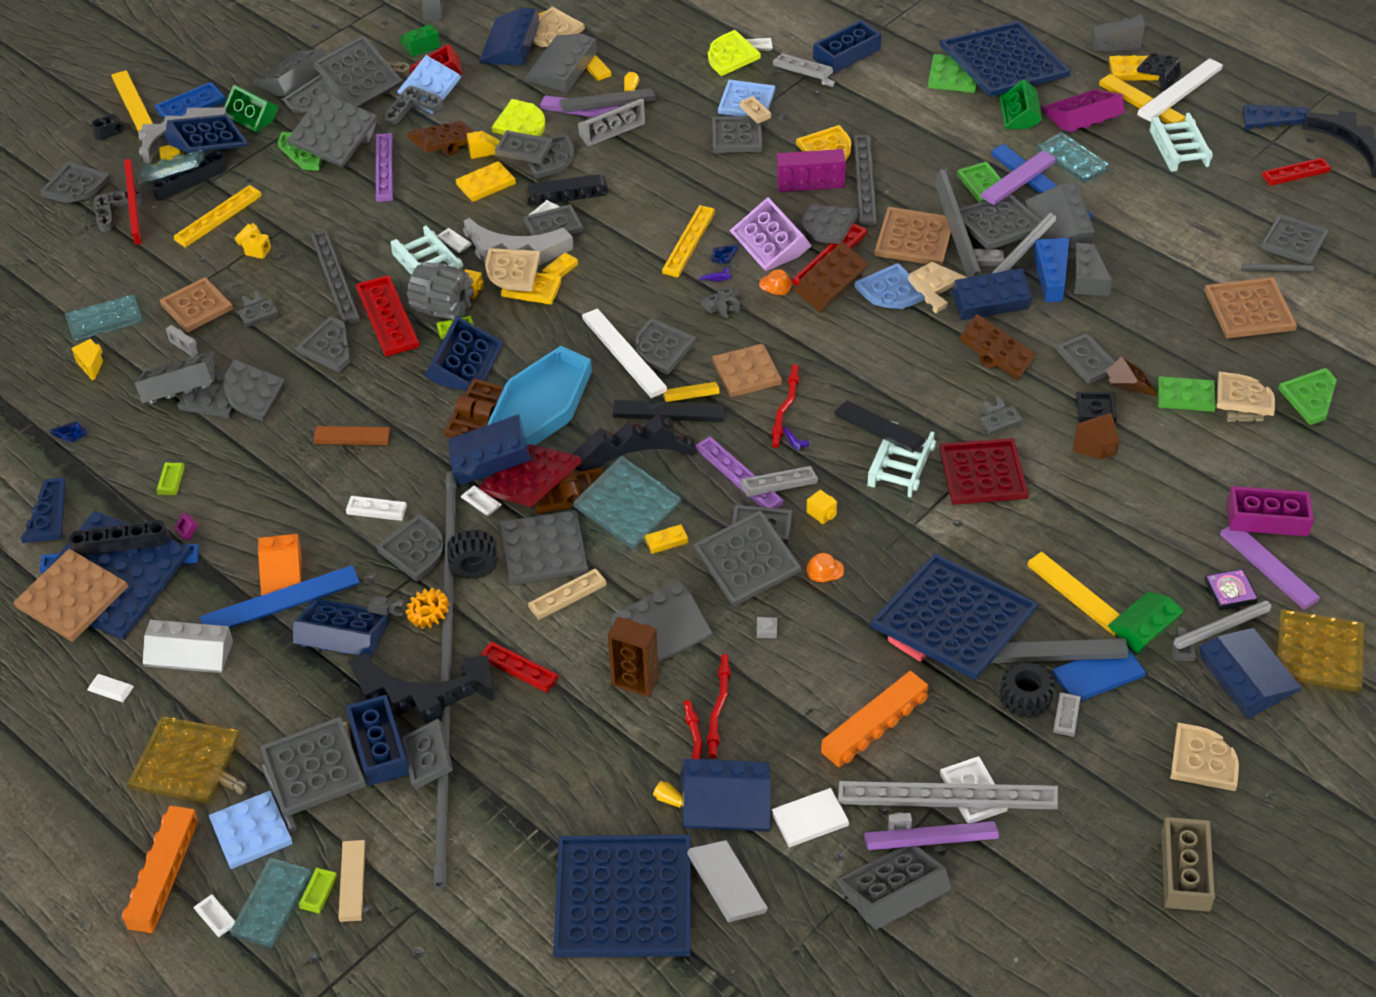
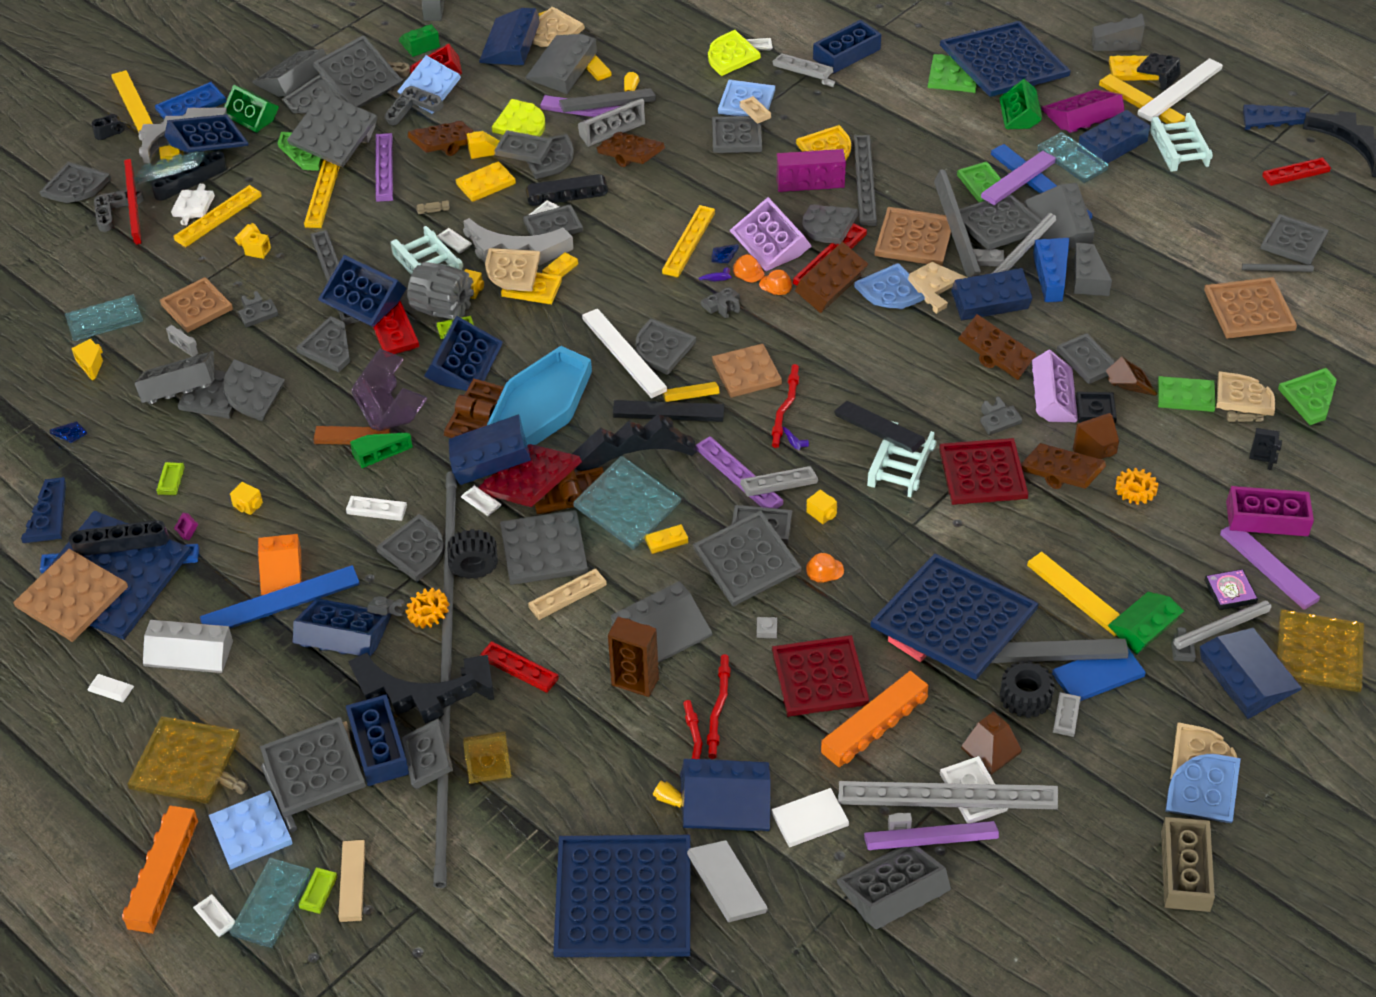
none -> white plate [171,183,215,226]
none -> yellow brick [230,482,263,515]
none -> yellow tile [304,159,340,228]
none -> dark blue slope [318,255,407,327]
none -> green slope [350,433,413,469]
none -> clear purple windscreen [352,348,427,431]
none -> dark tan axle [417,200,450,214]
none -> clear yellow slope [463,731,512,784]
none -> reddish brown plate [596,132,665,167]
none -> orange hat [733,254,765,283]
none -> dark red plate [772,635,869,717]
none -> reddish brown slope [961,711,1022,775]
none -> reddish brown plate [1021,443,1106,489]
none -> lavender slope [1032,349,1078,422]
none -> dark blue brick [1077,110,1150,167]
none -> light orange gear [1115,468,1158,505]
none -> medium blue plate [1165,754,1241,824]
none -> black bracket [1249,428,1282,470]

